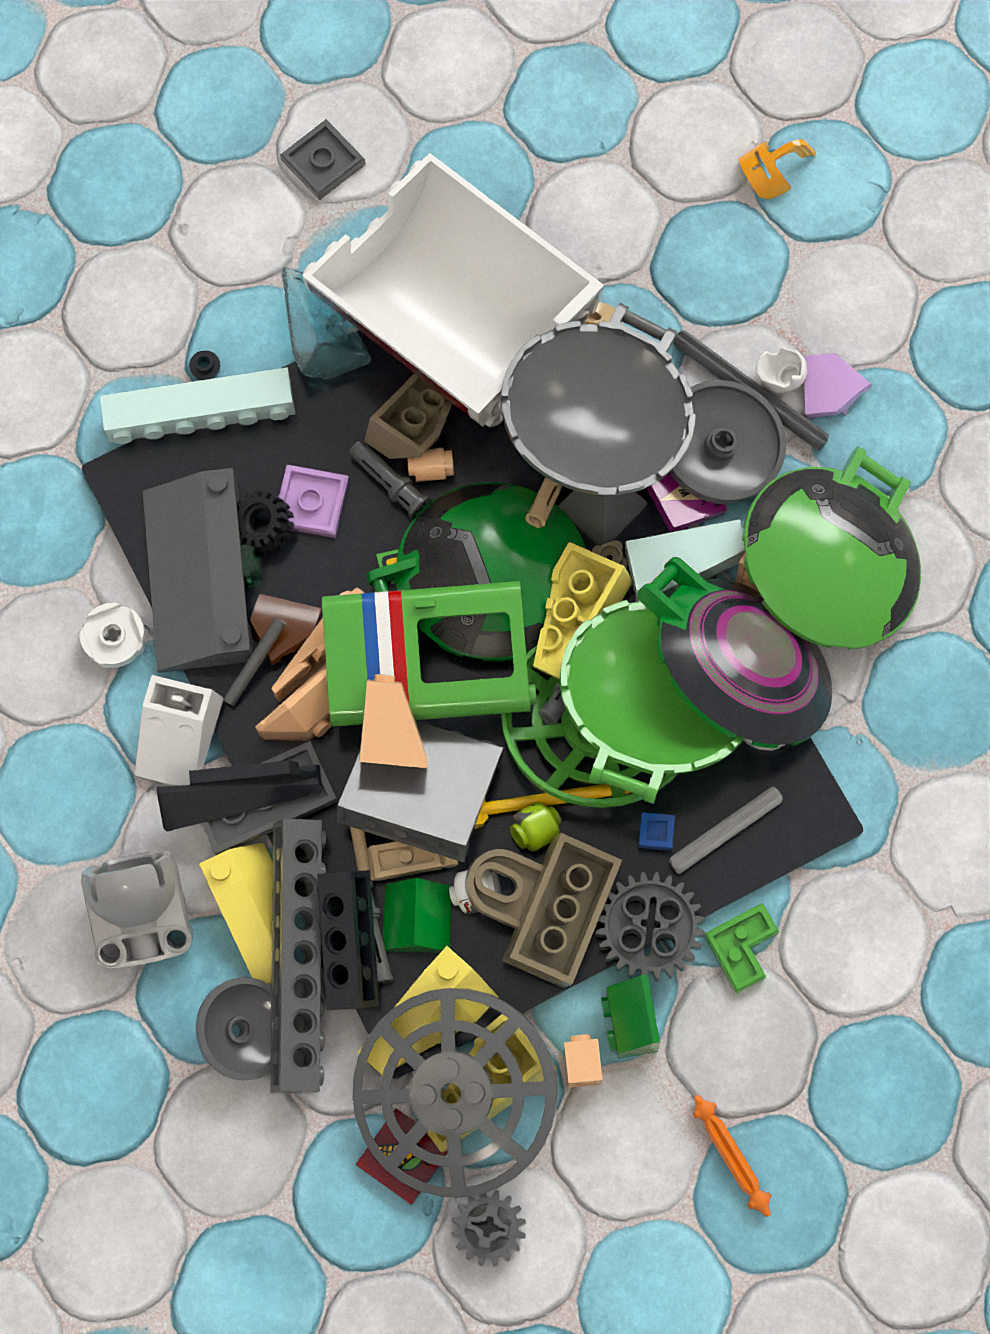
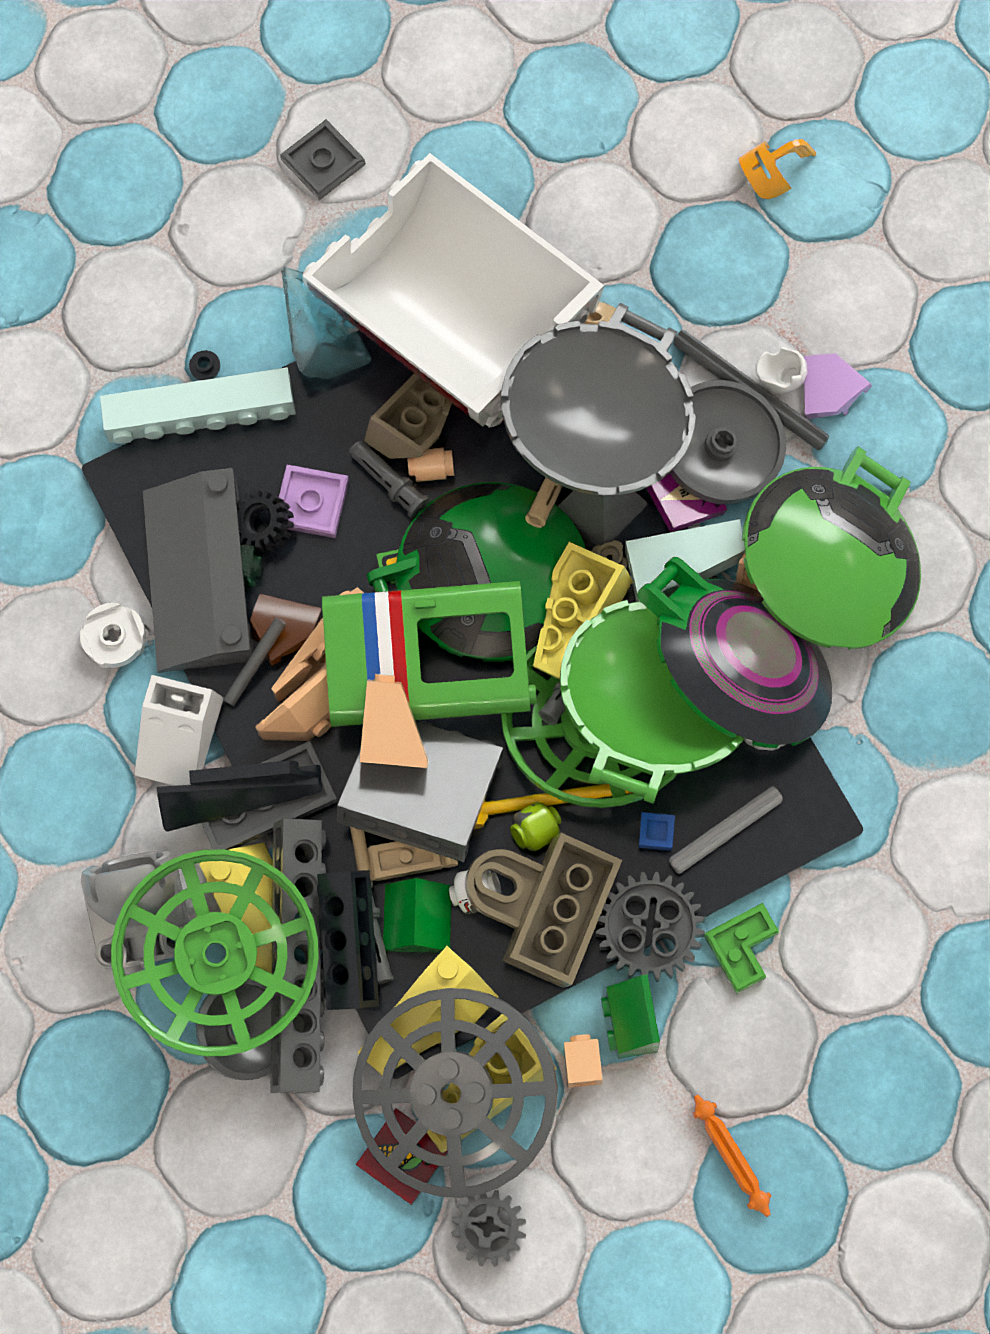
none -> bright green dish [111,849,319,1057]

